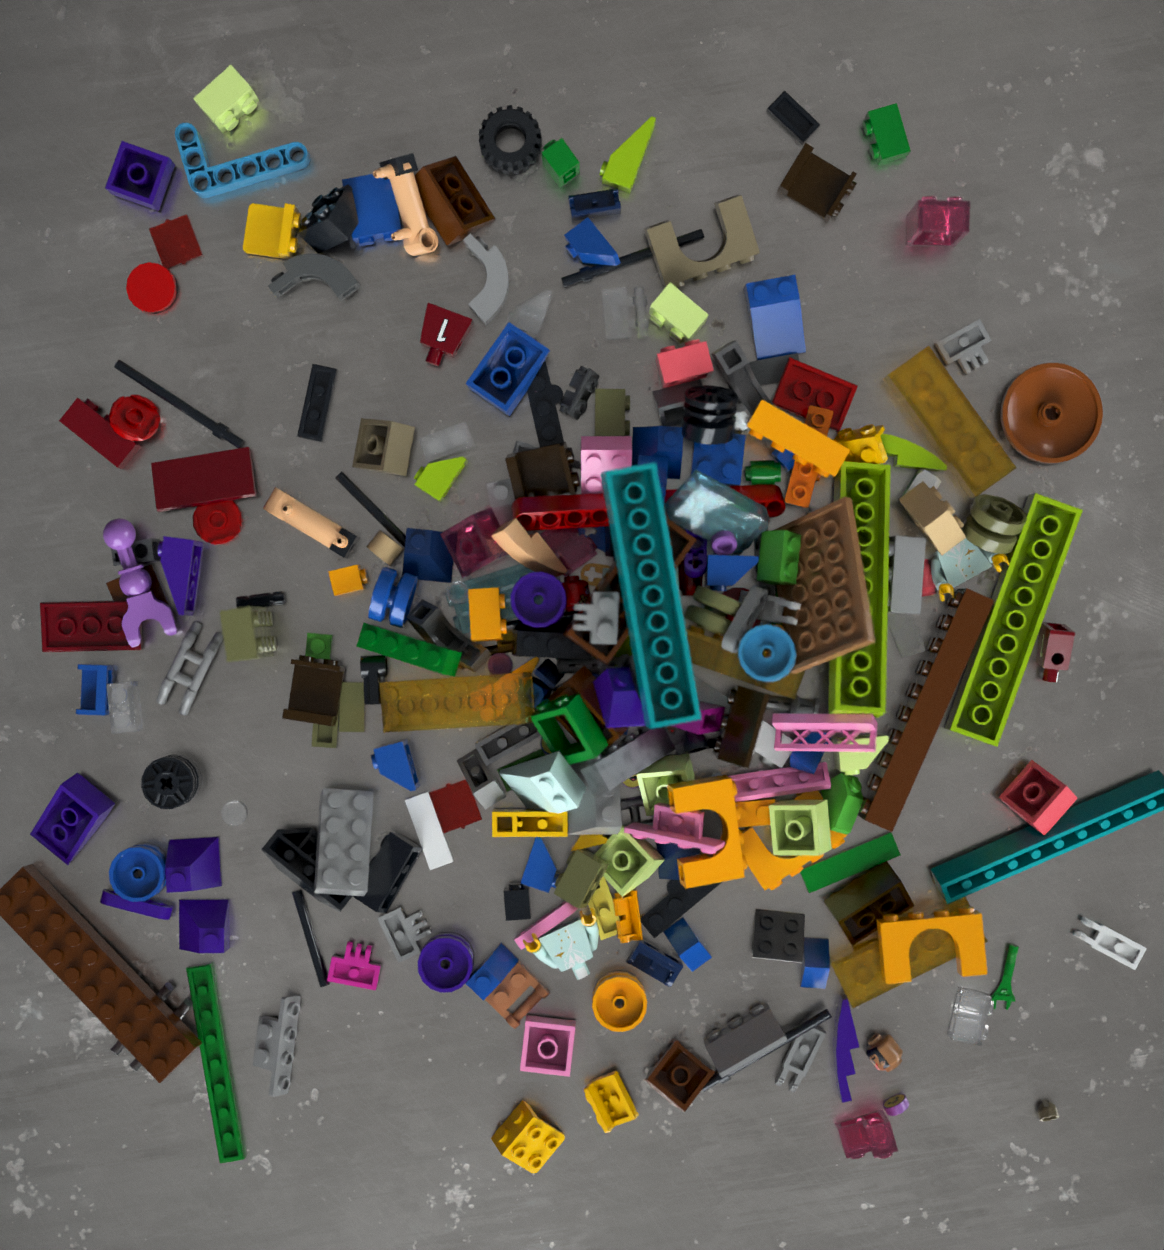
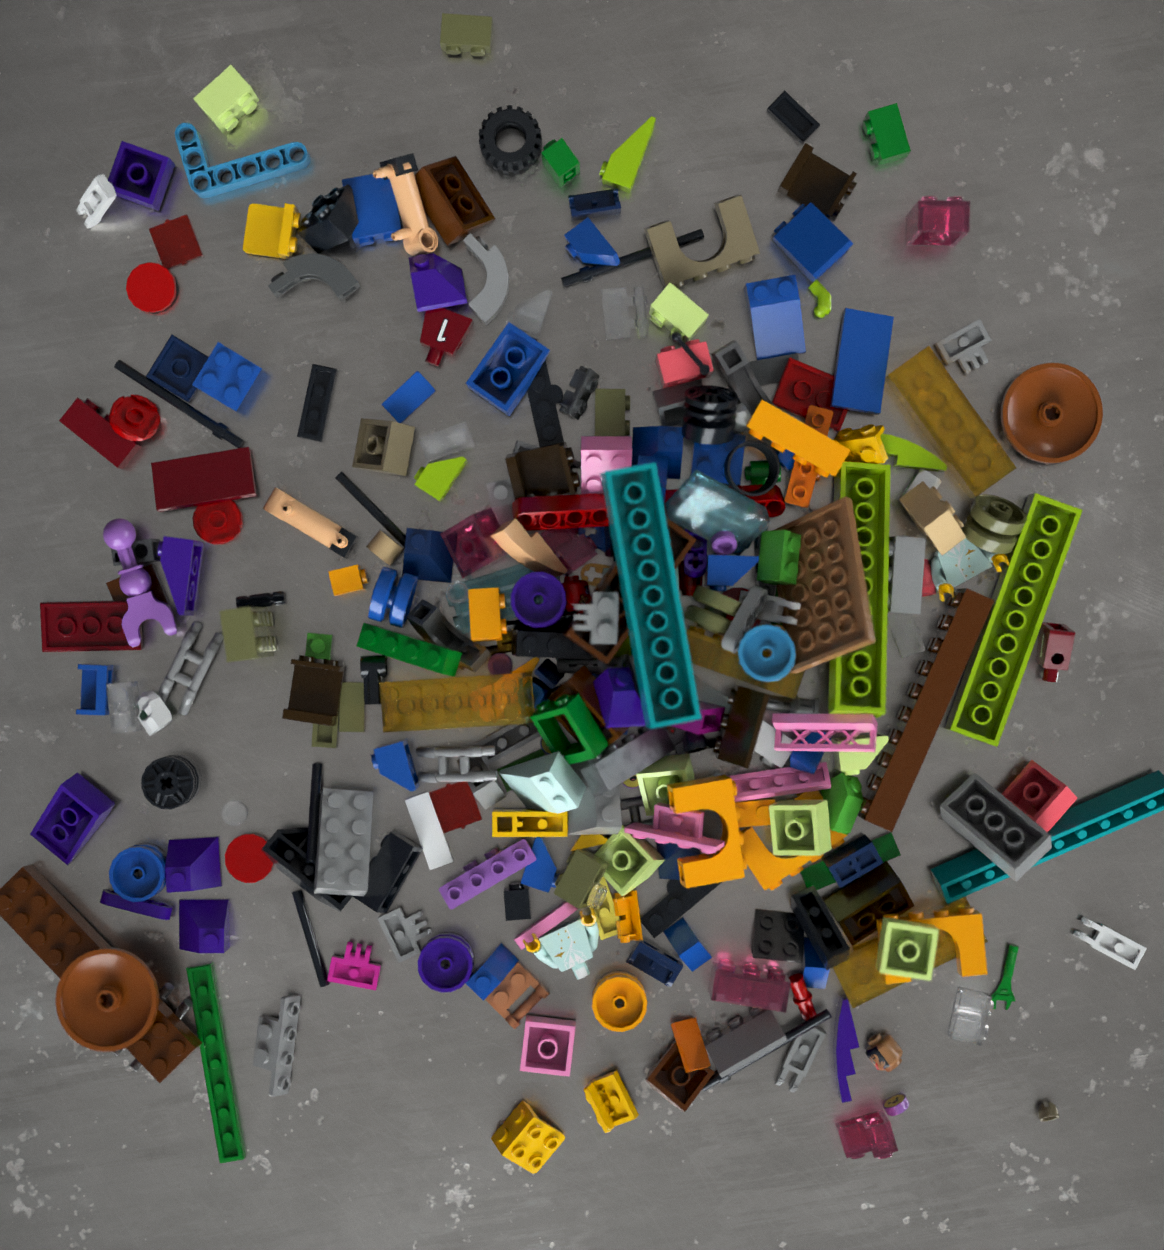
none -> dark orange dish [56,948,159,1052]
none -> white hinge [76,174,117,229]
none -> white rock [137,691,173,736]
none -> dark blue tile [146,334,209,403]
none -> blue brick [192,342,262,411]
none -> red tile [225,833,274,883]
none -> black bar [306,763,322,863]
none -> blue slope [382,371,436,423]
none -> dark purple slope [409,253,467,312]
none -> light grey piece [416,745,497,783]
none -> medium lavender bracket [439,839,536,910]
none -> olive brick [440,13,493,57]
none -> clear tile [587,883,607,910]
none -> orange tile [671,1017,711,1073]
none -> black hinge [672,332,710,375]
none -> clear pink brick [708,959,791,1013]
none -> black tyre [724,440,780,496]
none -> blue slope [772,203,853,283]
none -> red axle [788,974,817,1020]
none -> black brick [791,885,850,970]
none -> lime arm [808,280,832,318]
none -> dark blue hinge [822,835,883,888]
none -> blue tile [830,308,894,415]
none -> yellowish green brick [875,917,939,981]
none -> light grey brick [940,773,1052,882]

